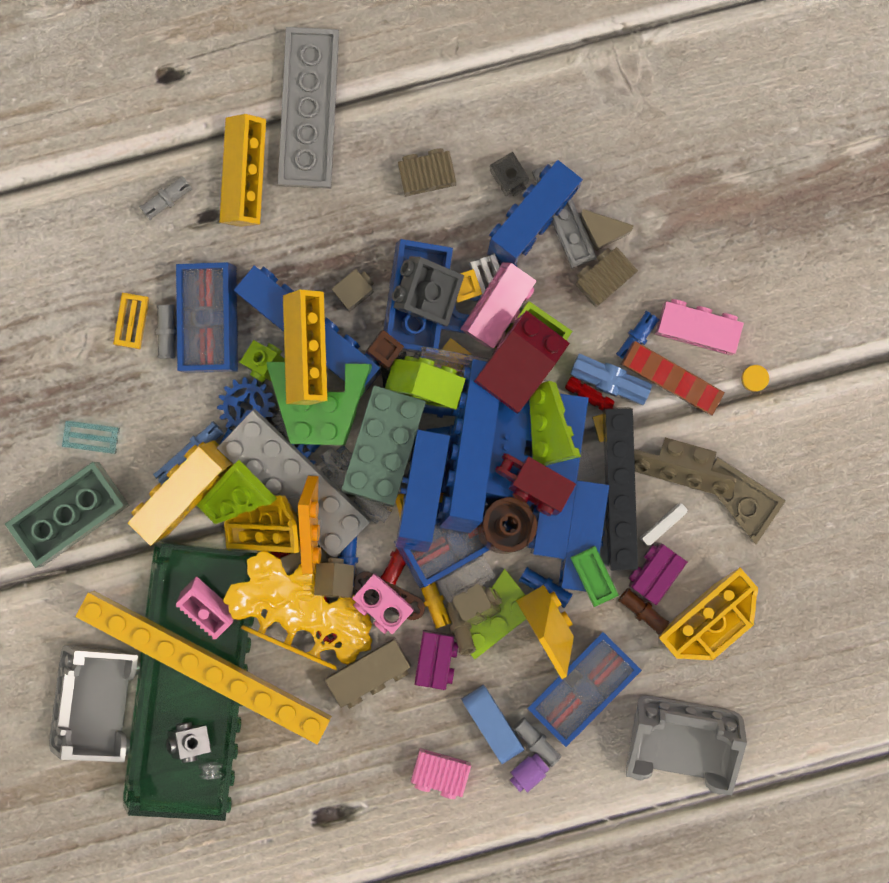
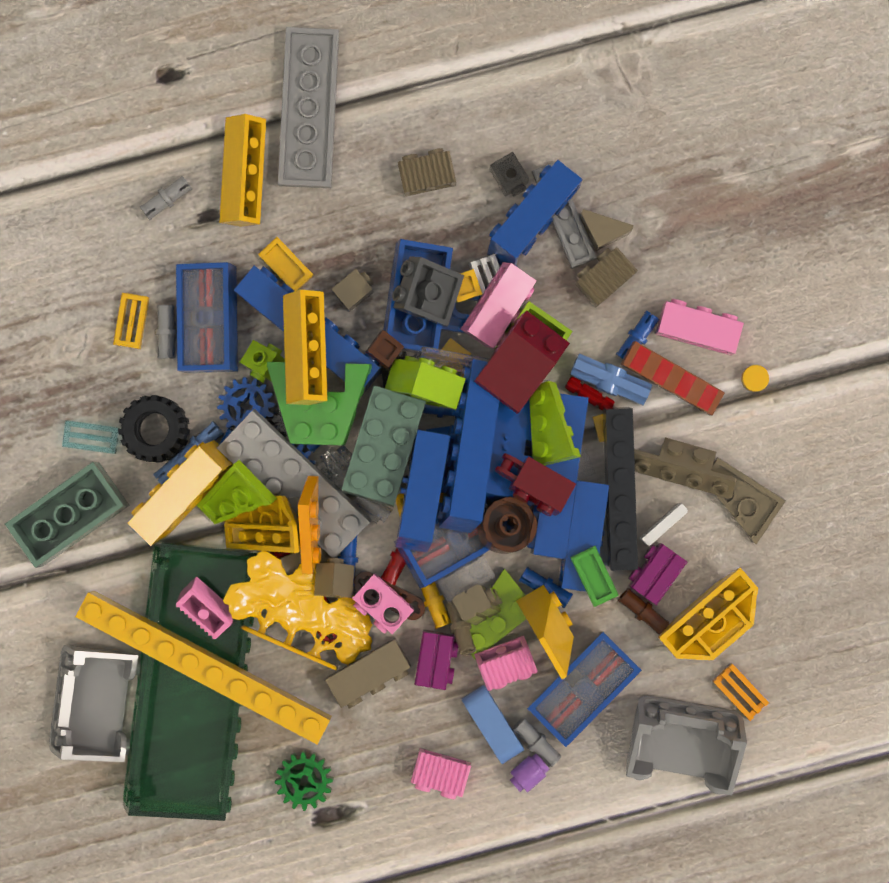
flat silver brick [166,722,211,763] -> none
clear bush [198,762,223,779] -> none
none -> black tyre [118,395,190,463]
none -> yellow tile [258,237,314,291]
none -> green gear [275,751,334,811]
none -> bright pink brick [474,636,538,691]
none -> light orange tile [712,663,769,721]

